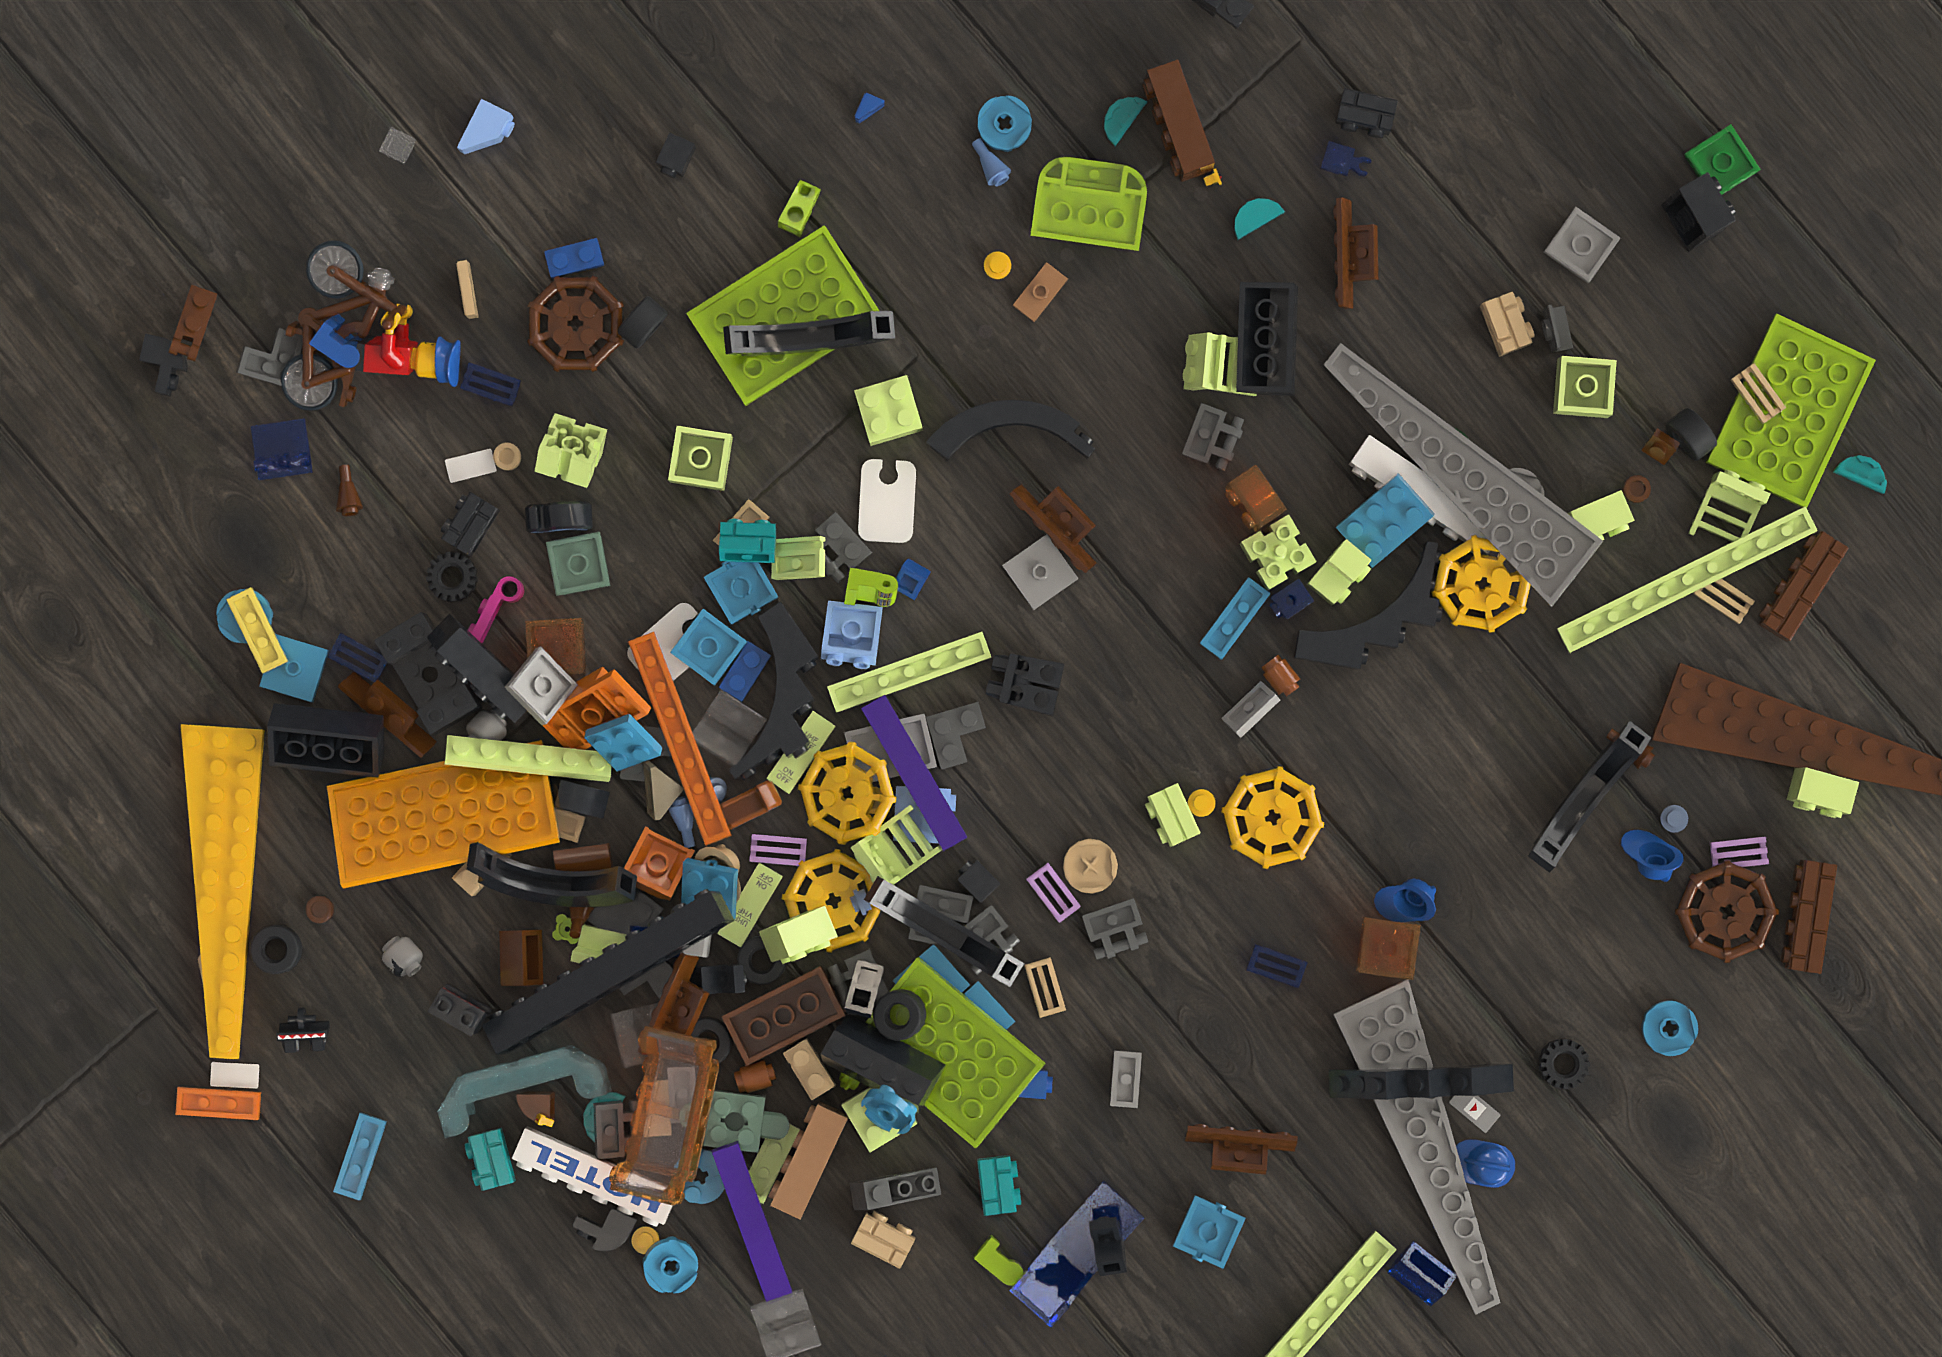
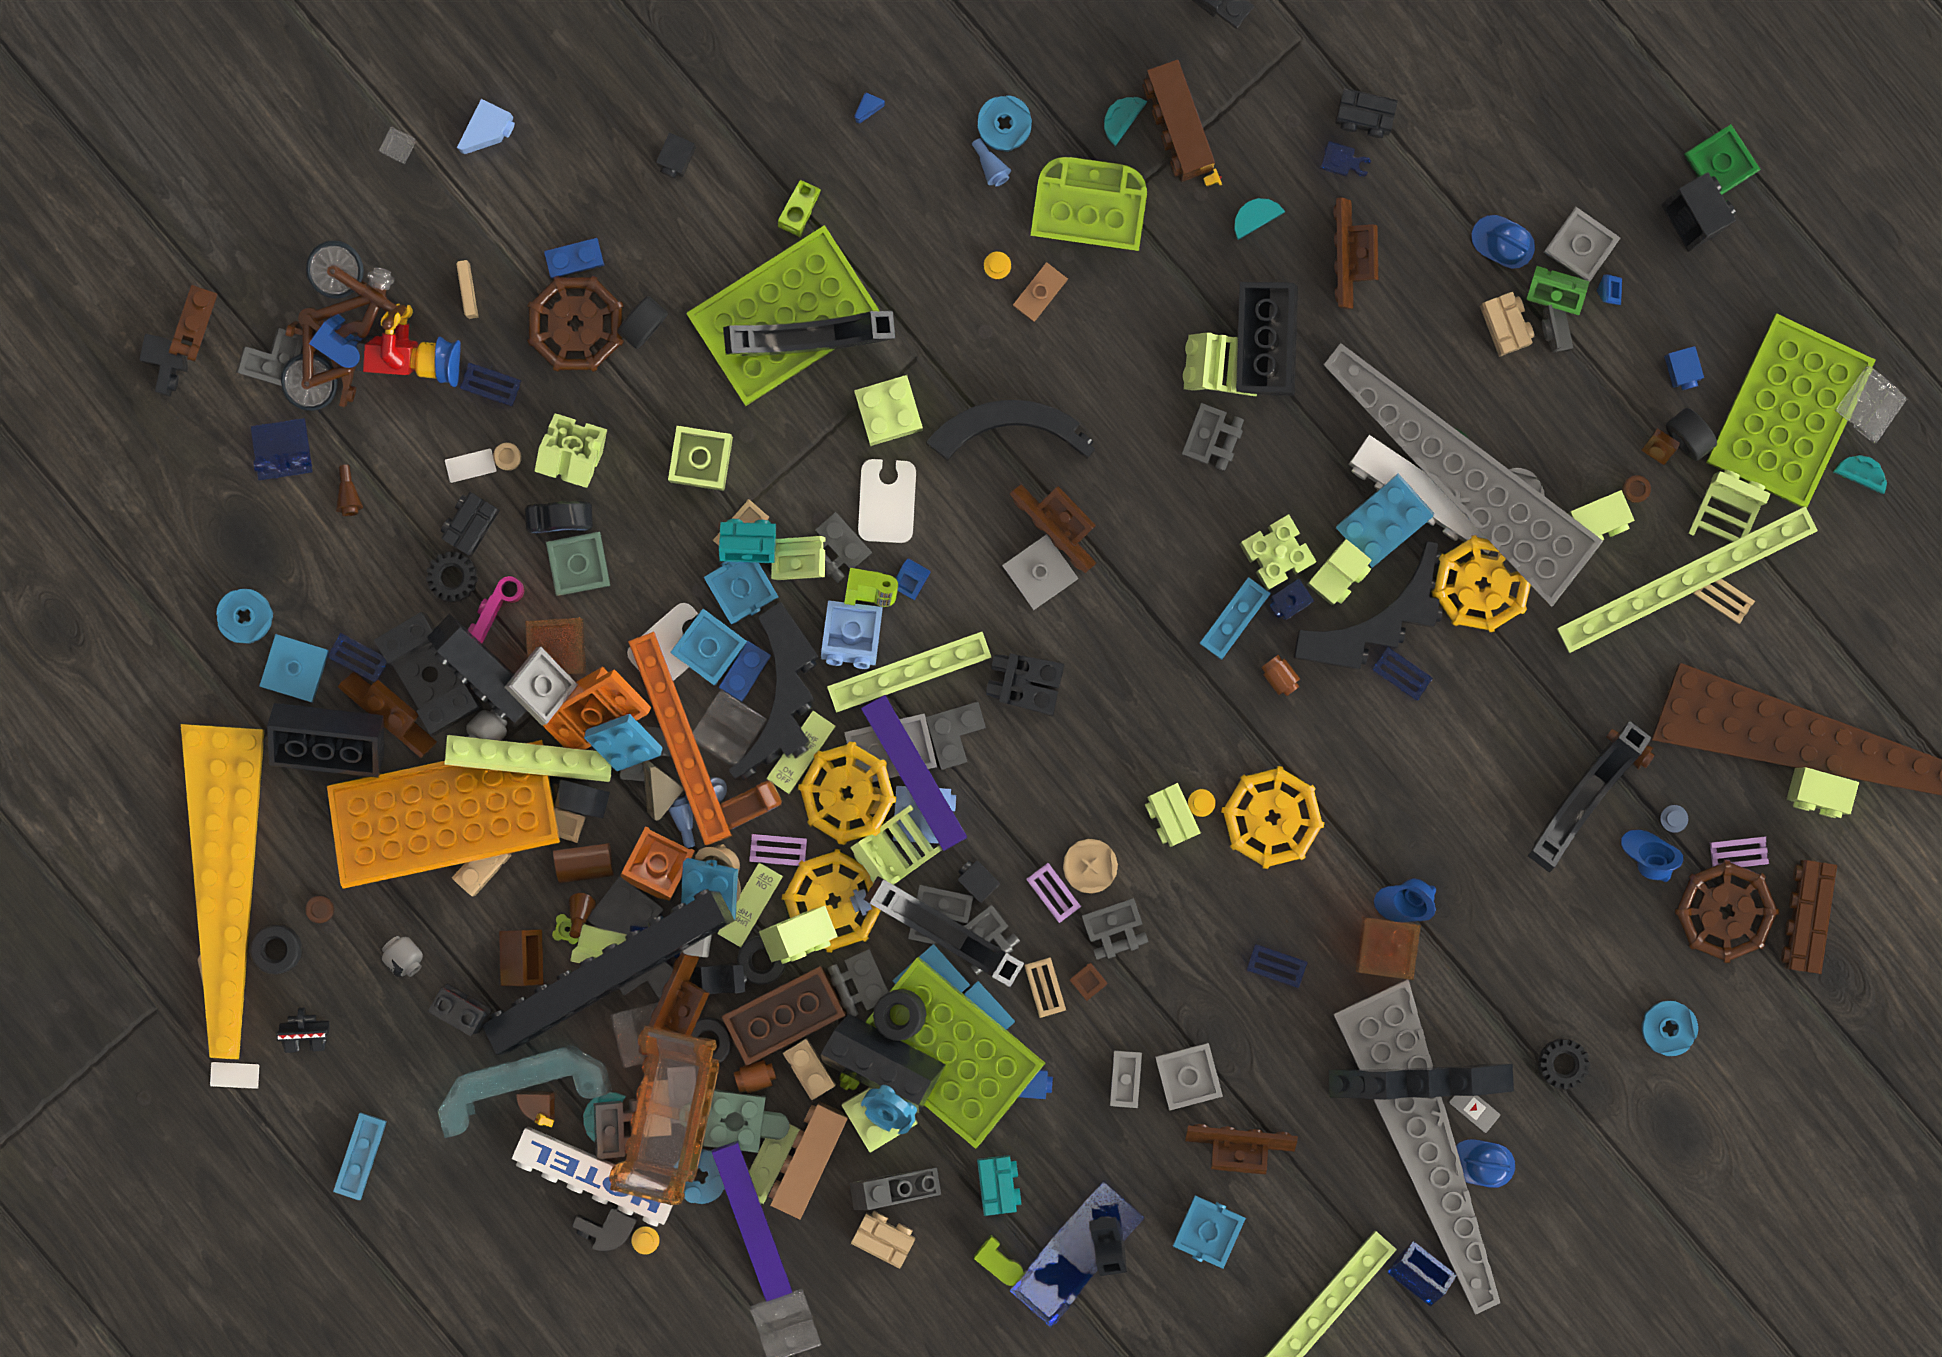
orange tile [175,1087,261,1120] -> none
light yellow tile [226,587,288,674] -> none
teal brick [465,1127,516,1191] -> none
black arch [466,842,637,907] -> none
dark azure plate [642,1236,698,1294] -> none
brick [844,960,884,1018] -> none
light grey plate [1221,681,1280,738] -> none
clear orange brick [1225,464,1287,532] -> none
yellowish green brick [1553,356,1617,418] -> none
tan tile [1731,363,1786,424] -> none
reddish brown brick [1759,531,1849,642] -> none
none -> reddish brown plate [1069,962,1108,1001]
none -> light grey plate [1155,1043,1223,1110]
none -> clear blue tile [1372,647,1433,701]
none -> blue piece [1472,215,1535,269]
none -> bright green brick [1527,266,1589,315]
none -> blue slope [1596,275,1622,305]
none -> blue brick [1664,346,1704,390]
none -> clear slope [1835,366,1907,443]

